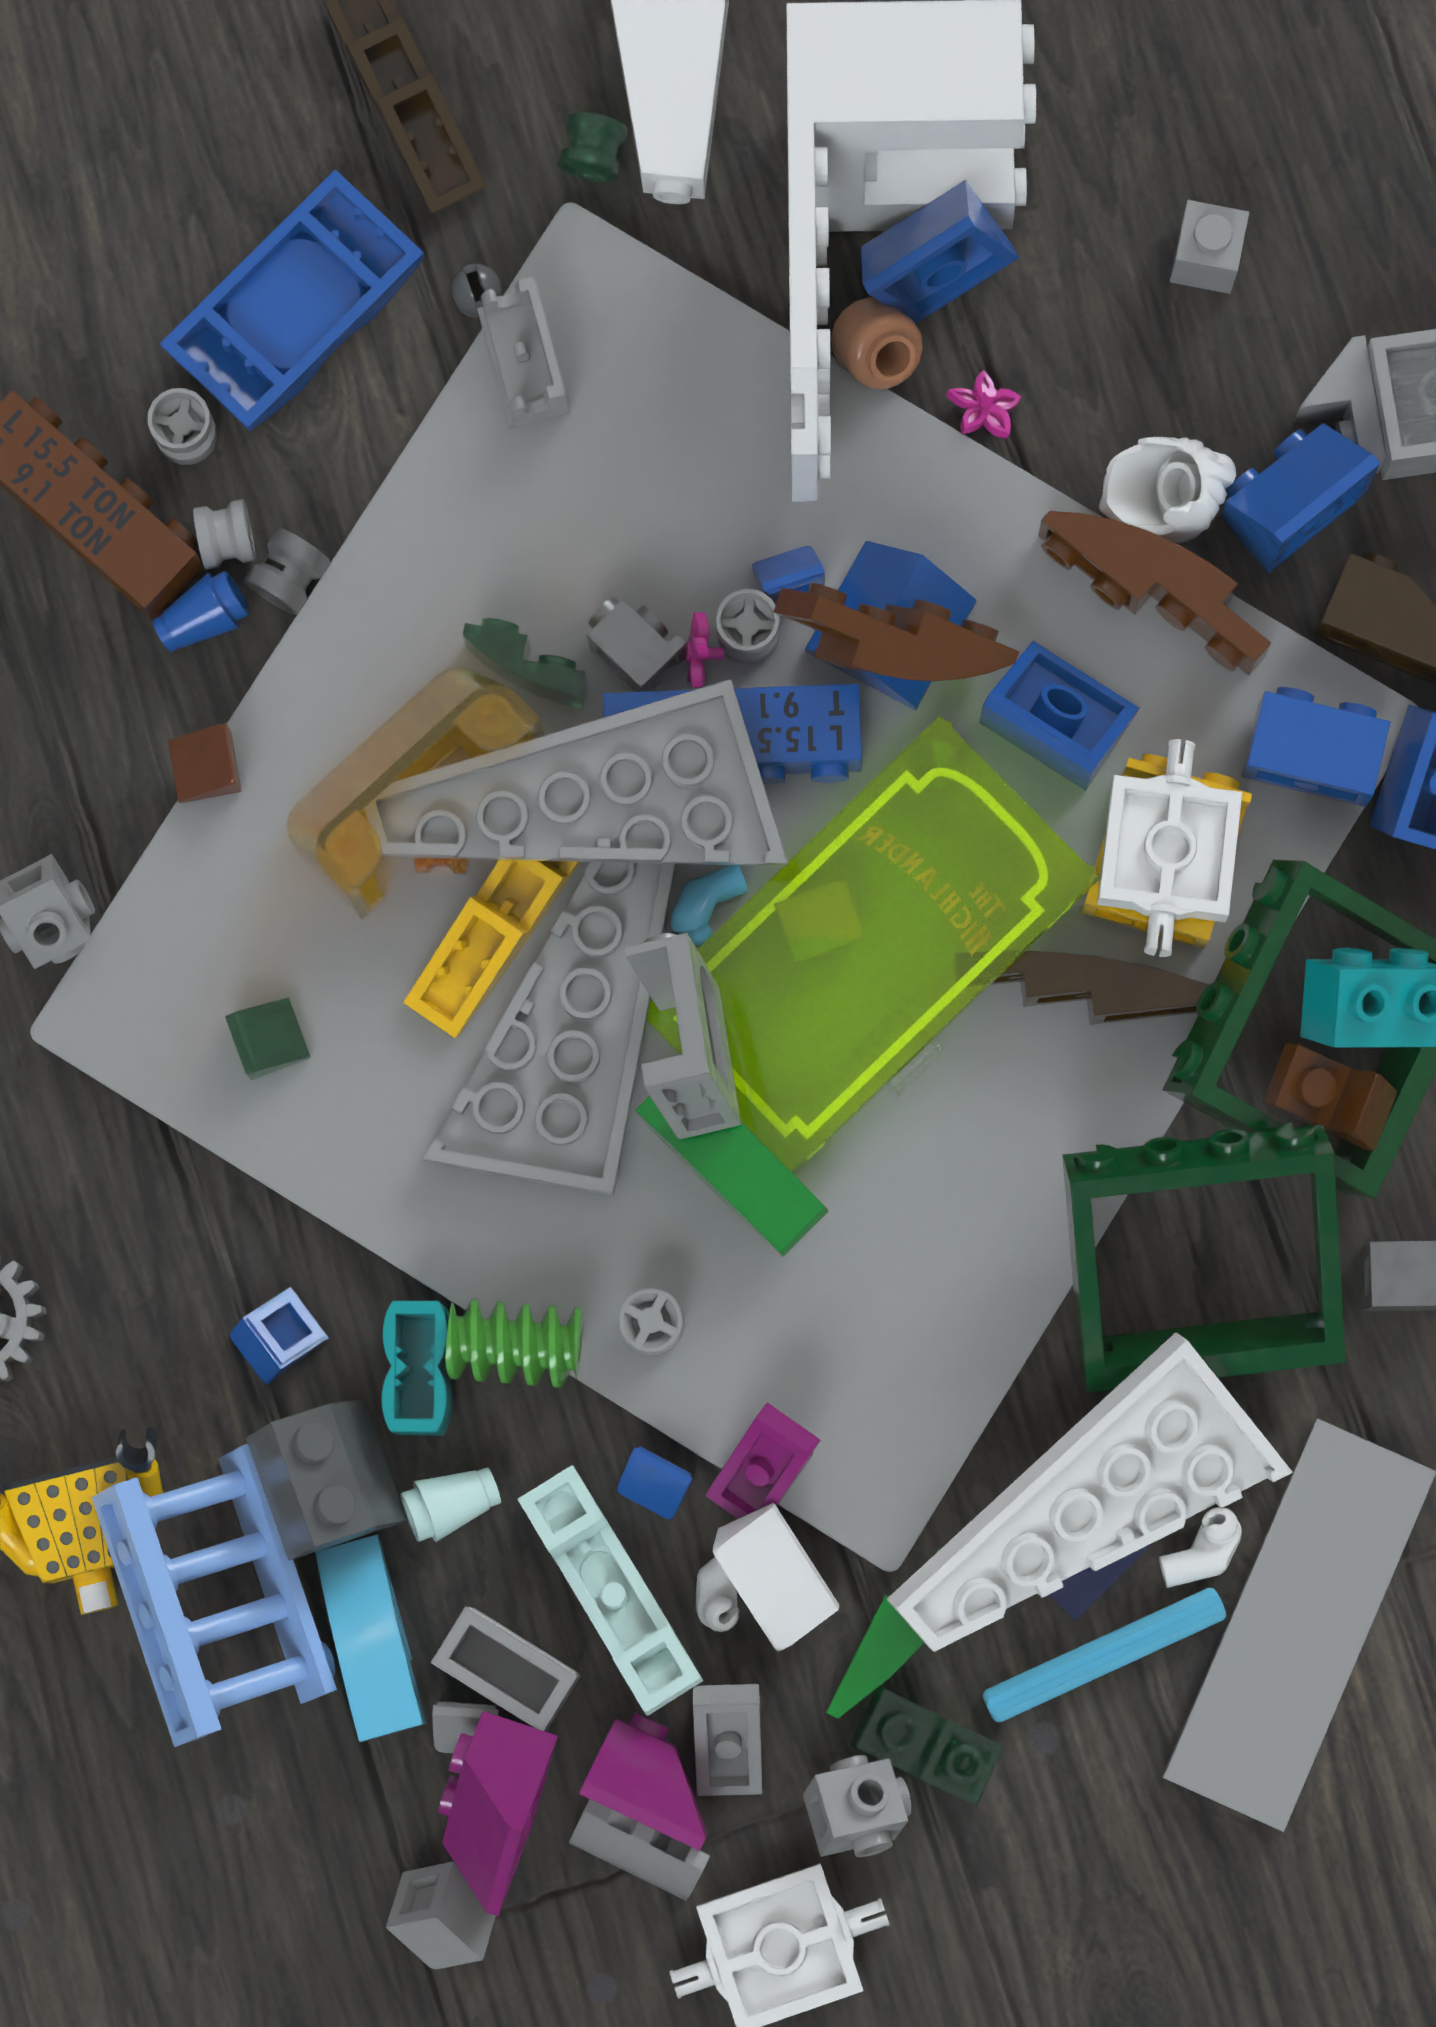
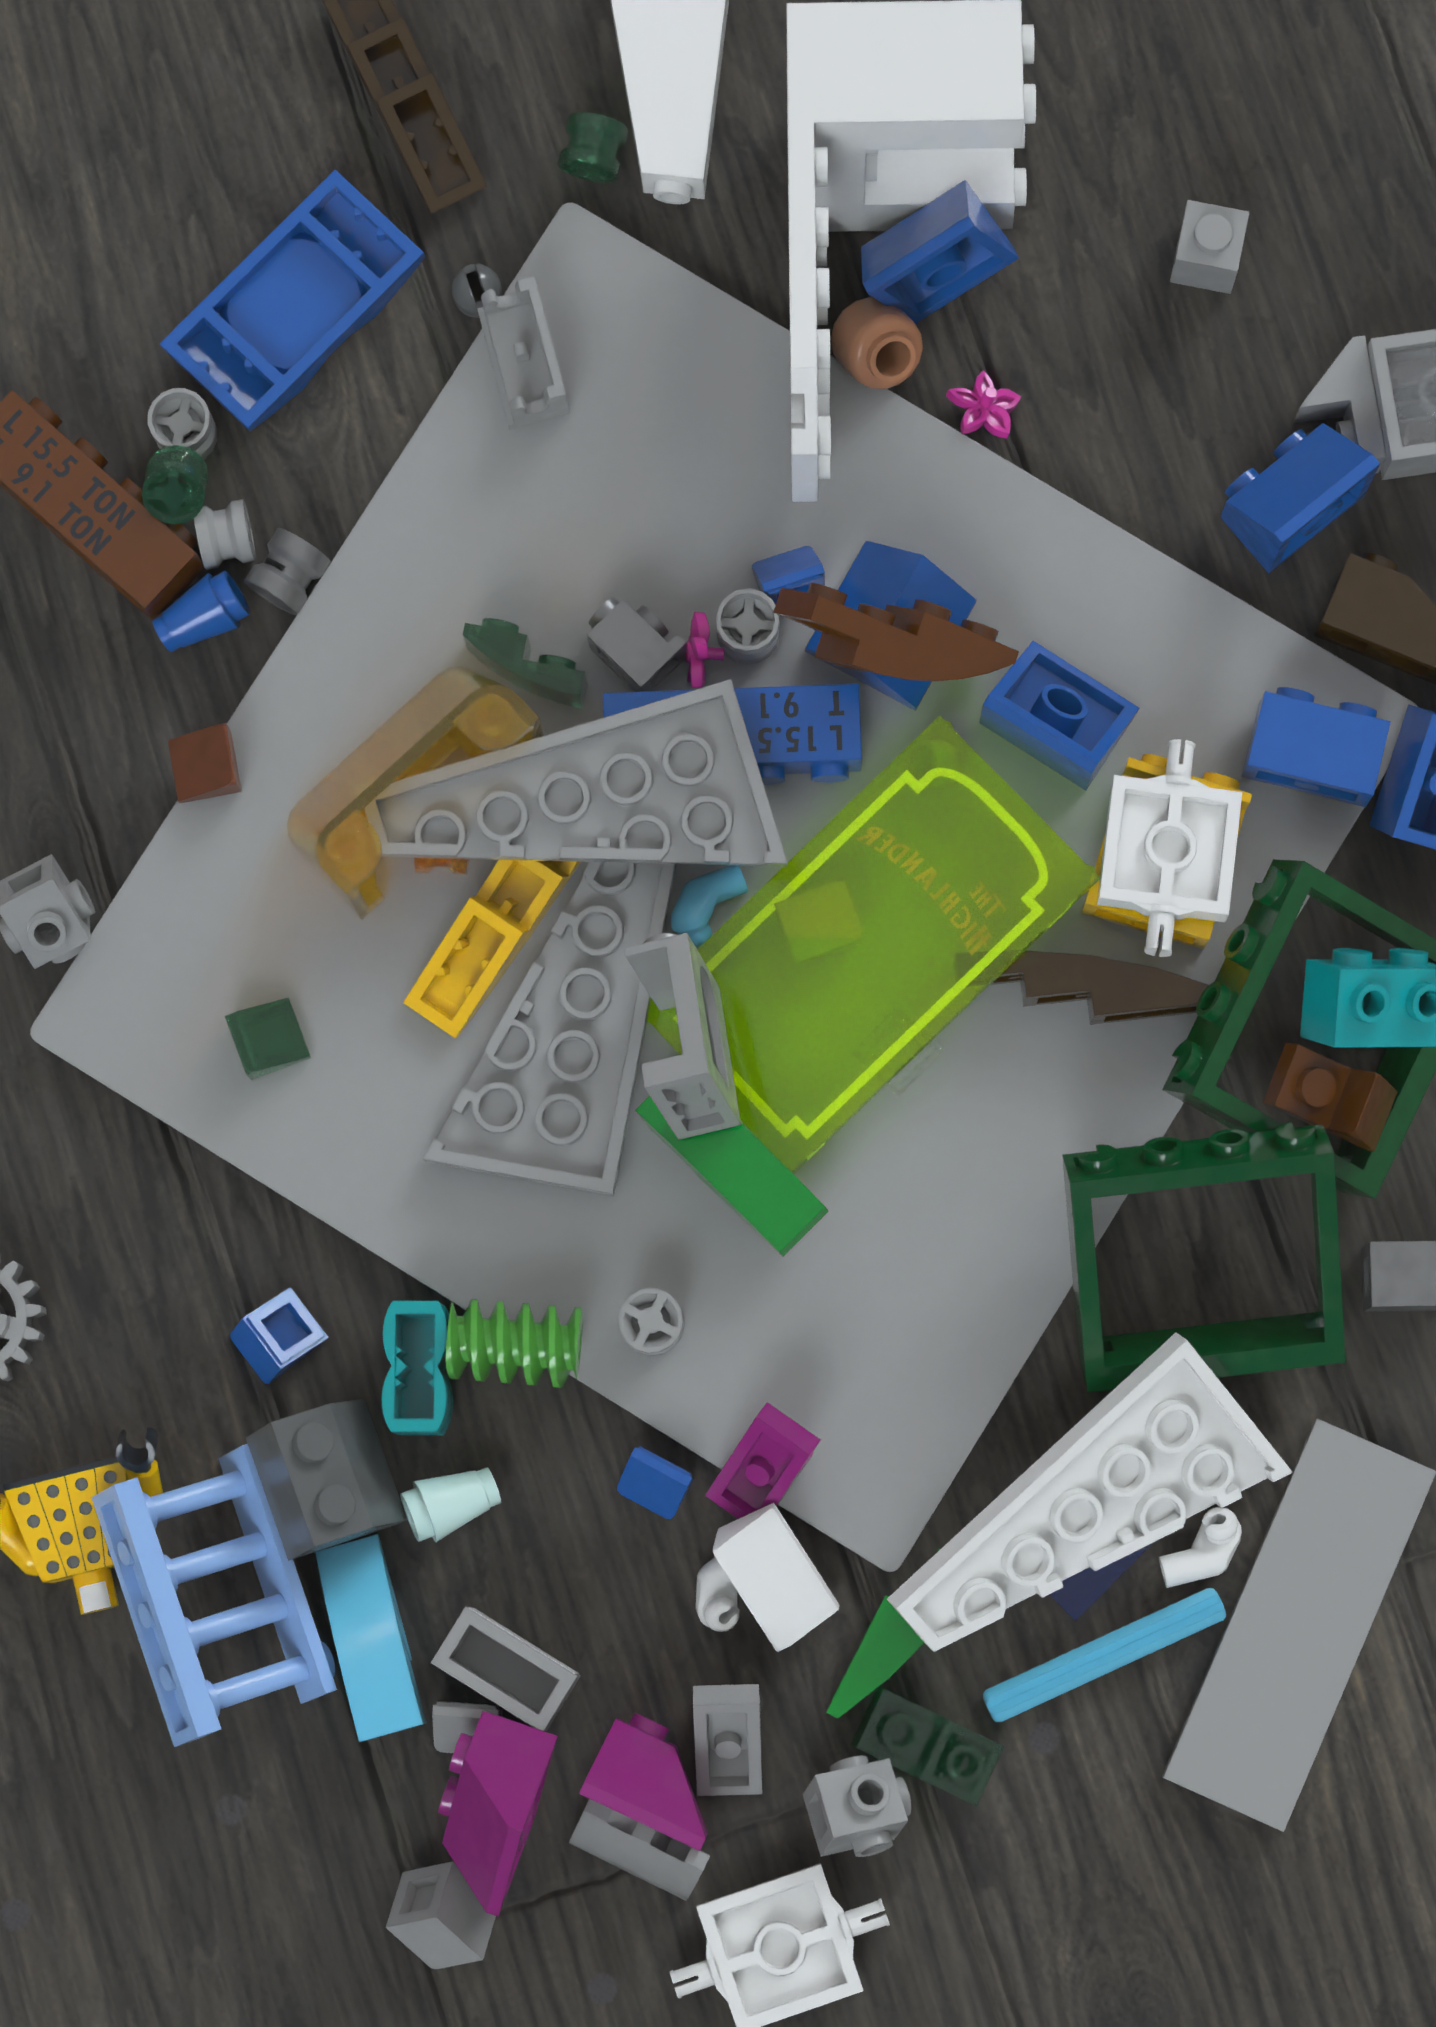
light aqua slope [518,1465,703,1716] -> none
reddish brown slope [1038,511,1271,676] -> none
white hair [1099,437,1236,543] -> none
none -> clear green wheel [141,445,209,524]

